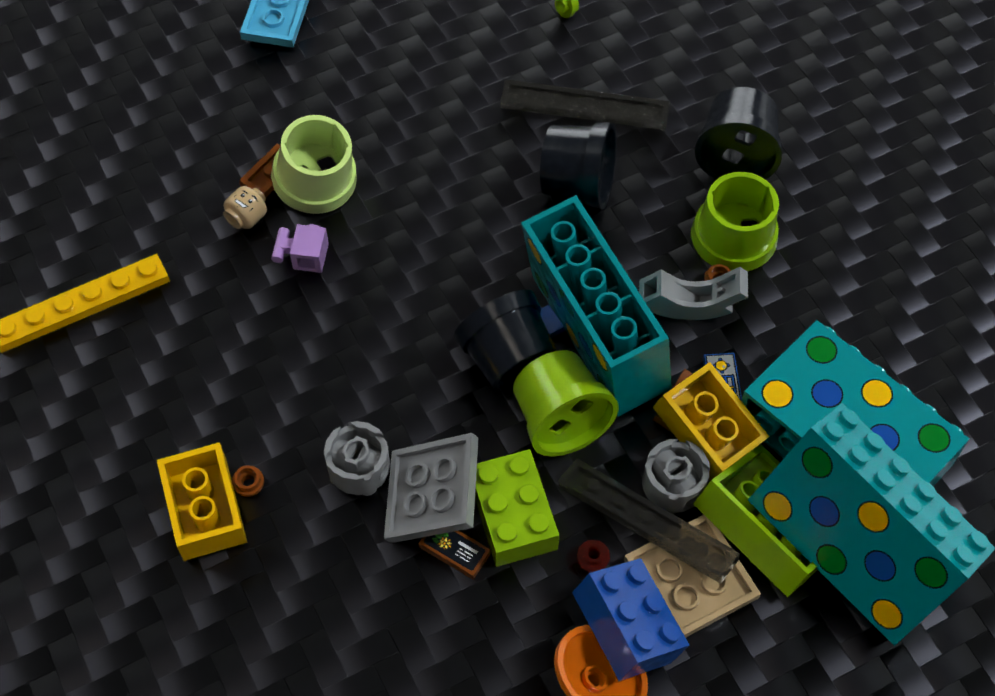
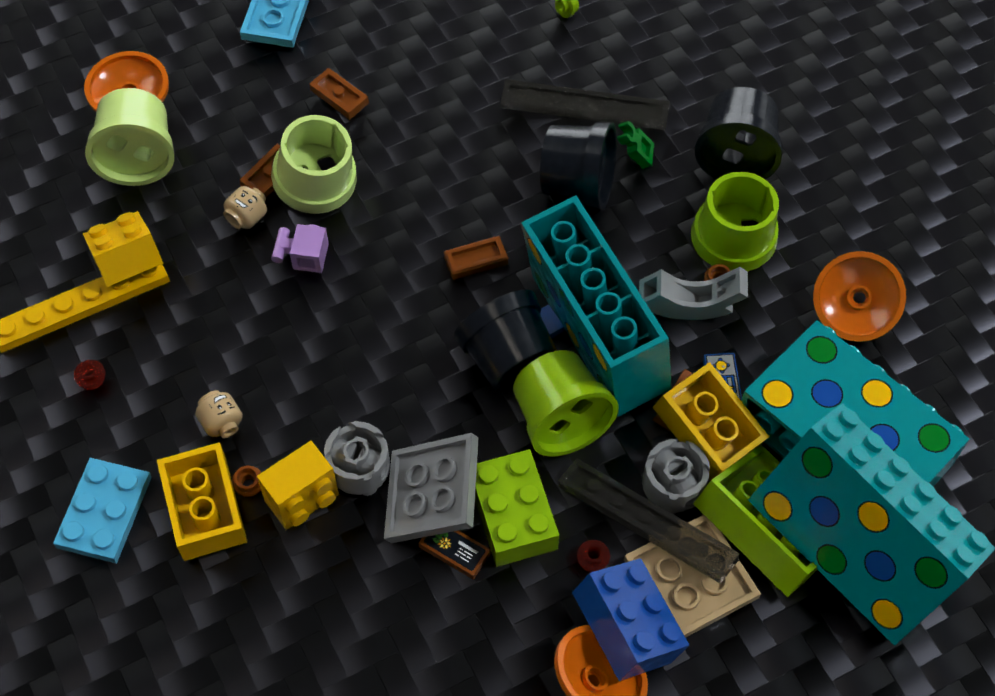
none -> medium azure plate [53,458,152,564]
none -> clear red plate [74,360,106,390]
none -> yellow brick [83,211,163,287]
none -> orange dish [84,51,169,112]
none -> yellowish green piece [85,88,174,186]
none -> tan head [195,390,243,438]
none -> yellow brick [256,440,339,530]
none -> dark orange plate [309,68,369,120]
none -> dark orange tile [444,236,508,280]
none -> green plate [617,121,654,169]
none -> orange dish [813,251,906,342]

